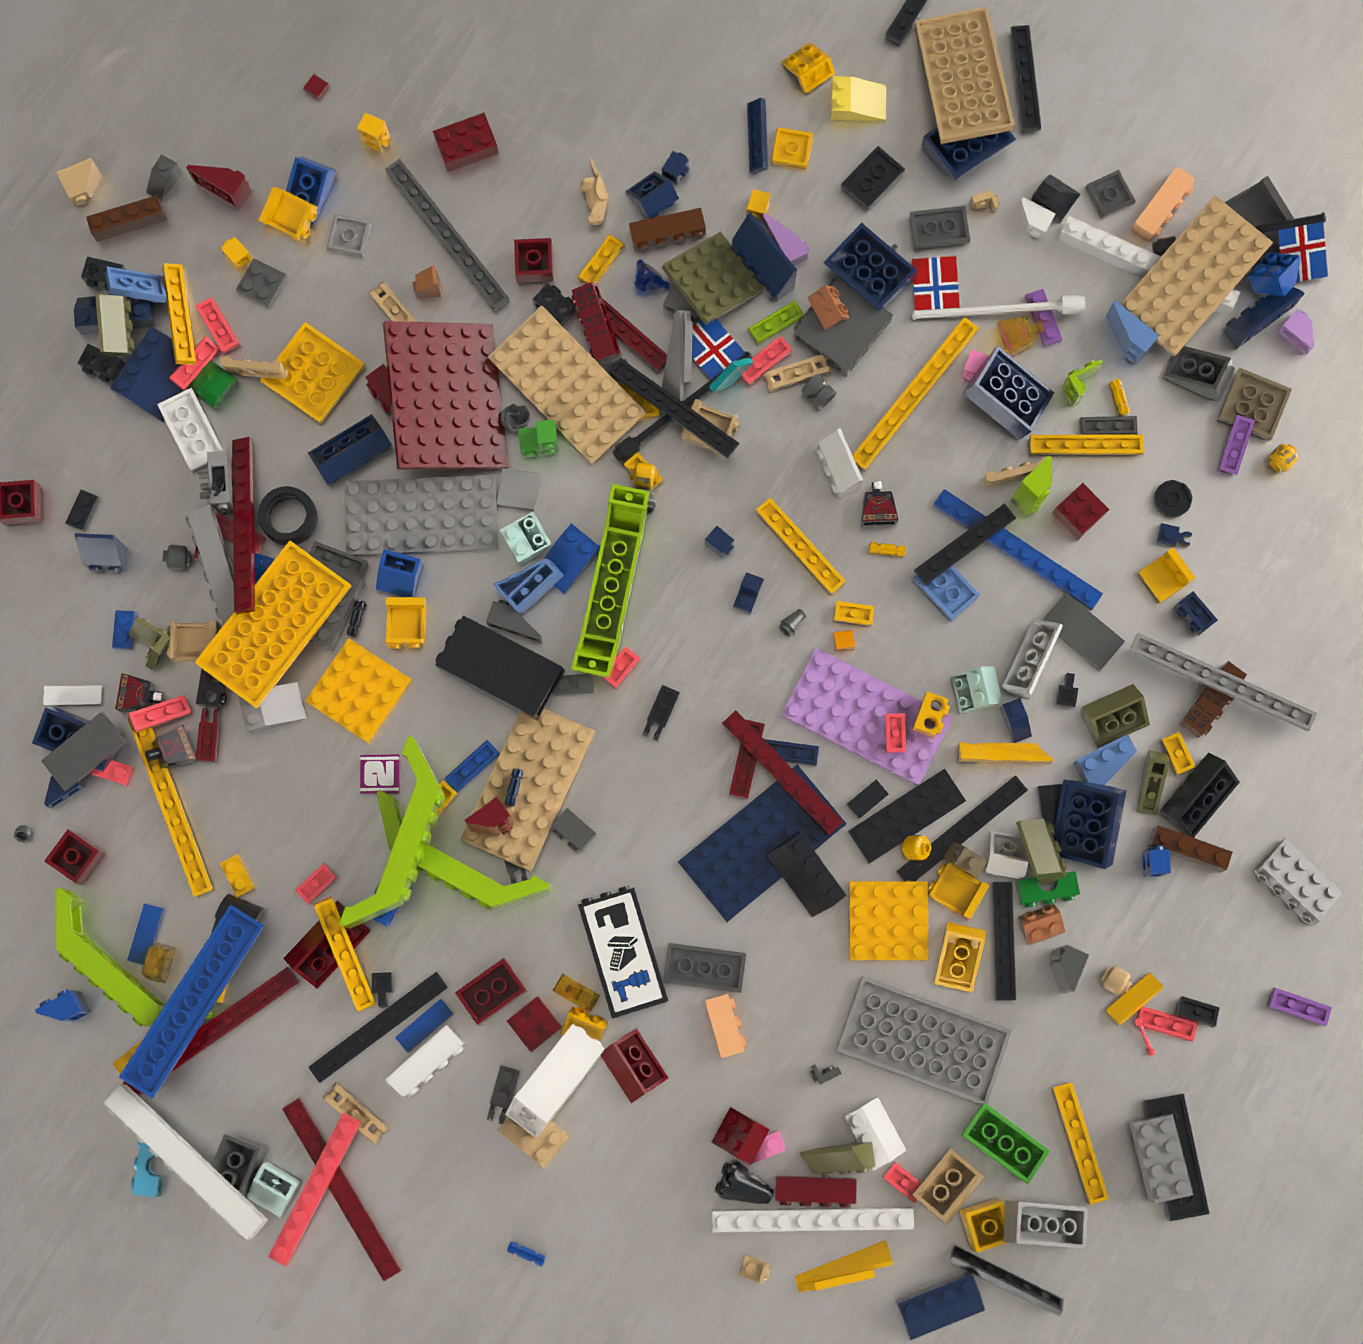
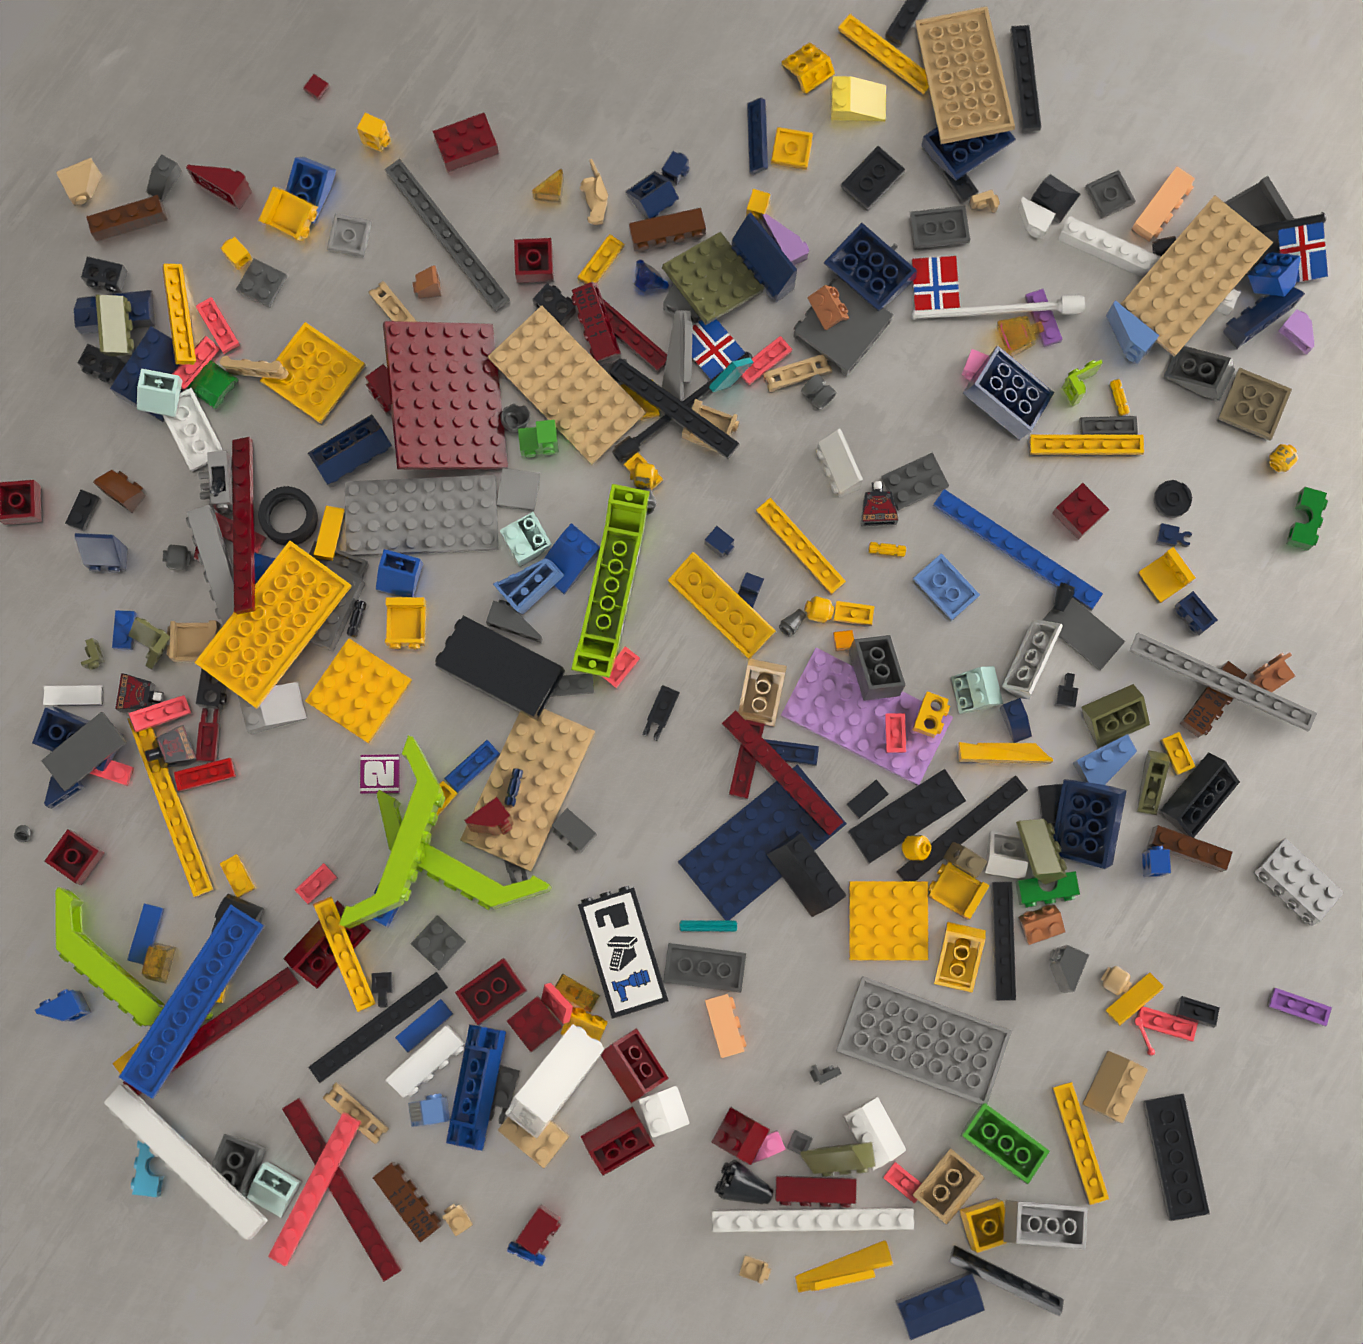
medium blue plate [105,267,167,303] -> none
lime tile [748,300,805,345] -> none
yellow plate [852,317,979,471] -> none
black plate [913,503,1016,586] -> none
tan plate [983,457,1047,486] -> none
lime slope [1010,455,1052,516] -> none
light grey brick [1129,1114,1193,1204] -> none
medium lavender plate [1218,415,1255,475] -> none
none -> olive bracket [81,638,105,670]
none -> reddish brown slope [93,470,146,513]
none -> light aqua slope [137,369,182,417]
none -> red plate [174,758,236,792]
none -> yellow tile [314,506,345,561]
none -> reddish brown brick [372,1162,441,1243]
none -> medium blue wedge [408,1093,450,1127]
none -> dark grey plate [411,915,466,971]
none -> tan bracket [442,1204,473,1236]
none -> blue slope [446,1024,506,1151]
none -> dark red brick [516,1204,561,1255]
none -> clear yellow slope [532,168,564,203]
none -> coral plate [541,983,573,1024]
none -> dark red slope [581,1106,655,1176]
none -> white slope [639,1086,690,1138]
none -> yellow plate [668,552,776,659]
none -> teal axle [680,920,737,931]
none -> tan slope [738,658,787,727]
none -> dark grey plate [787,1130,813,1155]
none -> yellow head [804,596,834,623]
none -> yellow plate [838,14,929,94]
none -> dark grey brick [849,635,905,701]
none -> dark grey plate [881,452,949,510]
none -> black plate [942,171,979,203]
none -> black cone [1053,582,1075,612]
none -> tan slope [1083,1051,1148,1123]
none -> nougat bracket [1250,652,1295,692]
none -> green arch [1286,487,1328,550]

